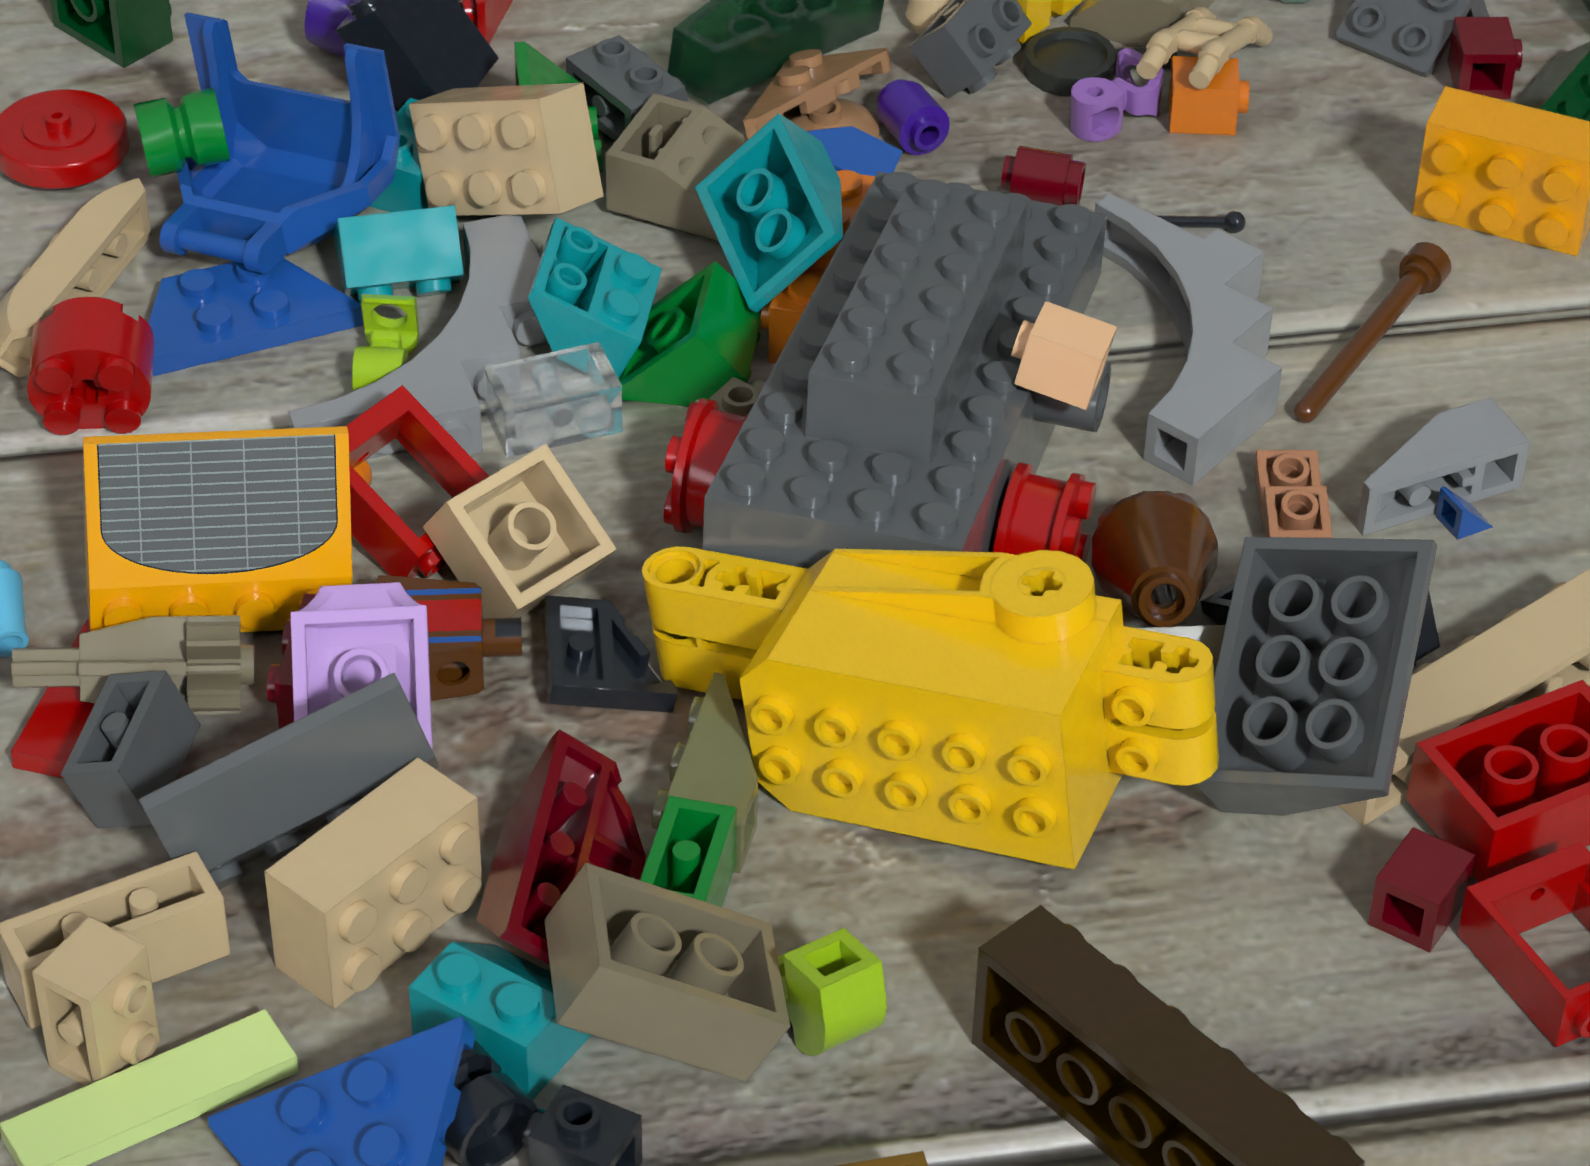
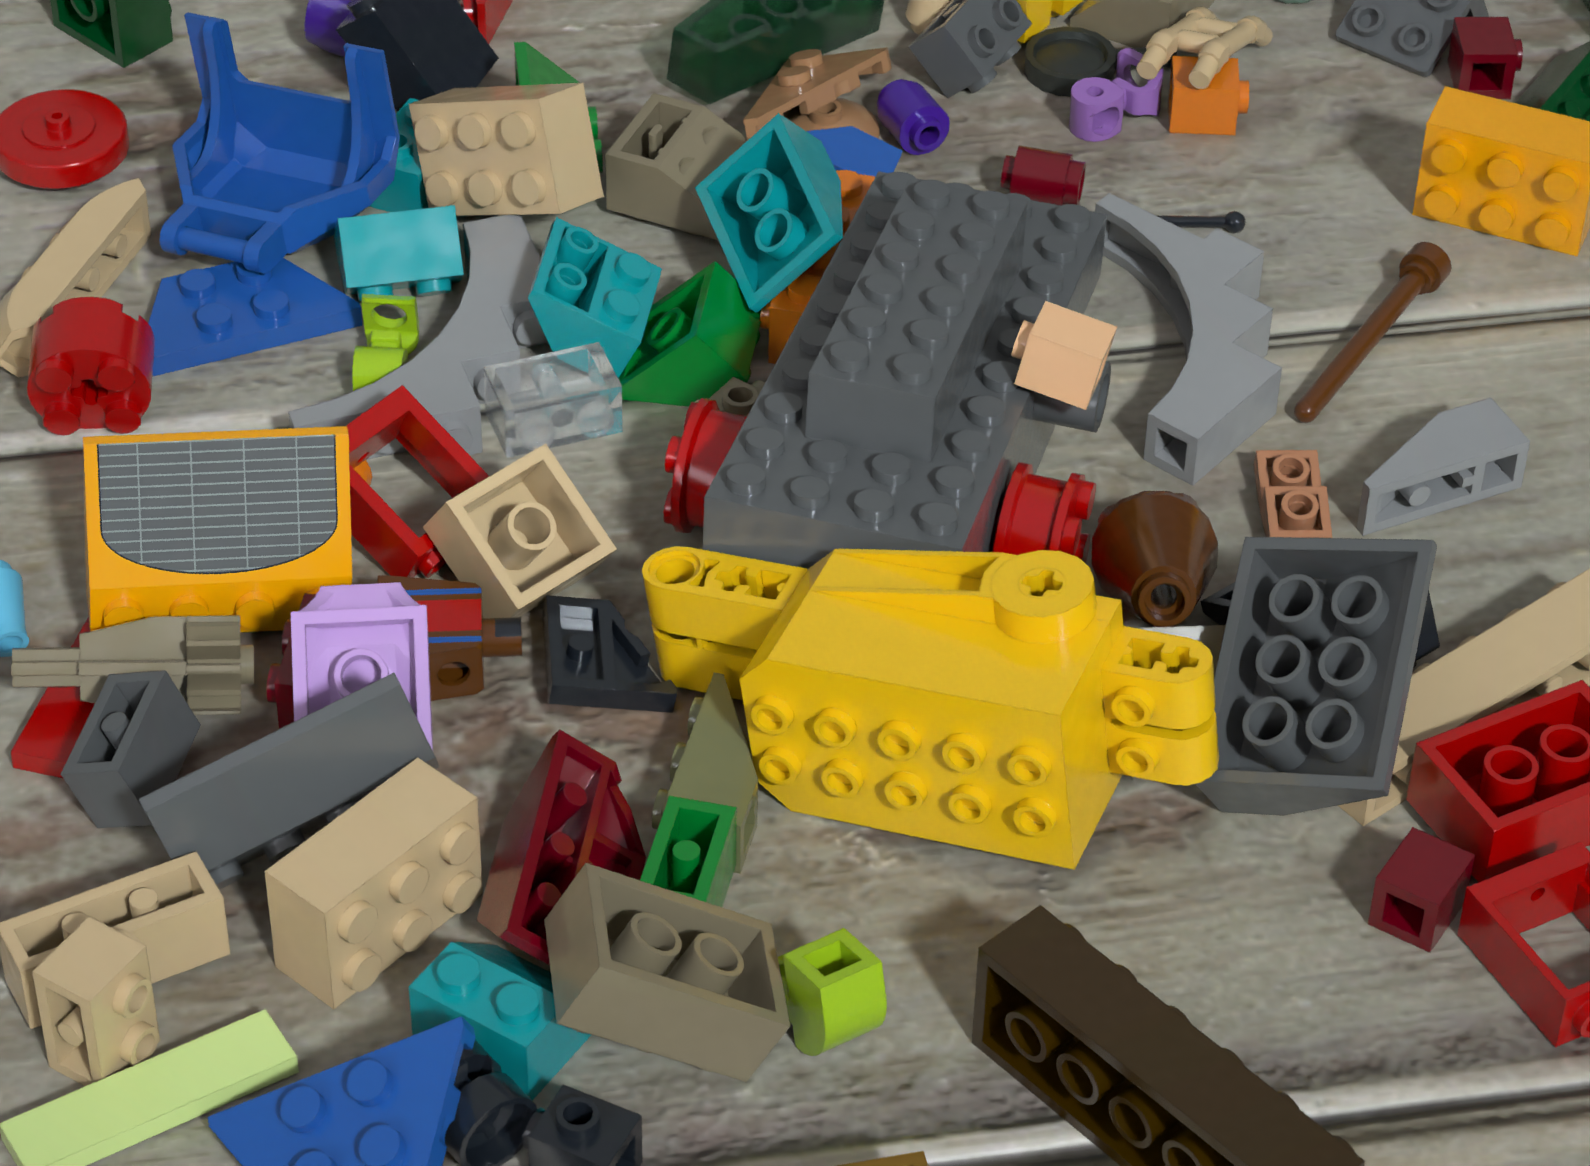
green wheel [134,87,230,178] -> none
dark grey brick [566,35,688,141] -> none
blue piece [1436,486,1493,540] -> none

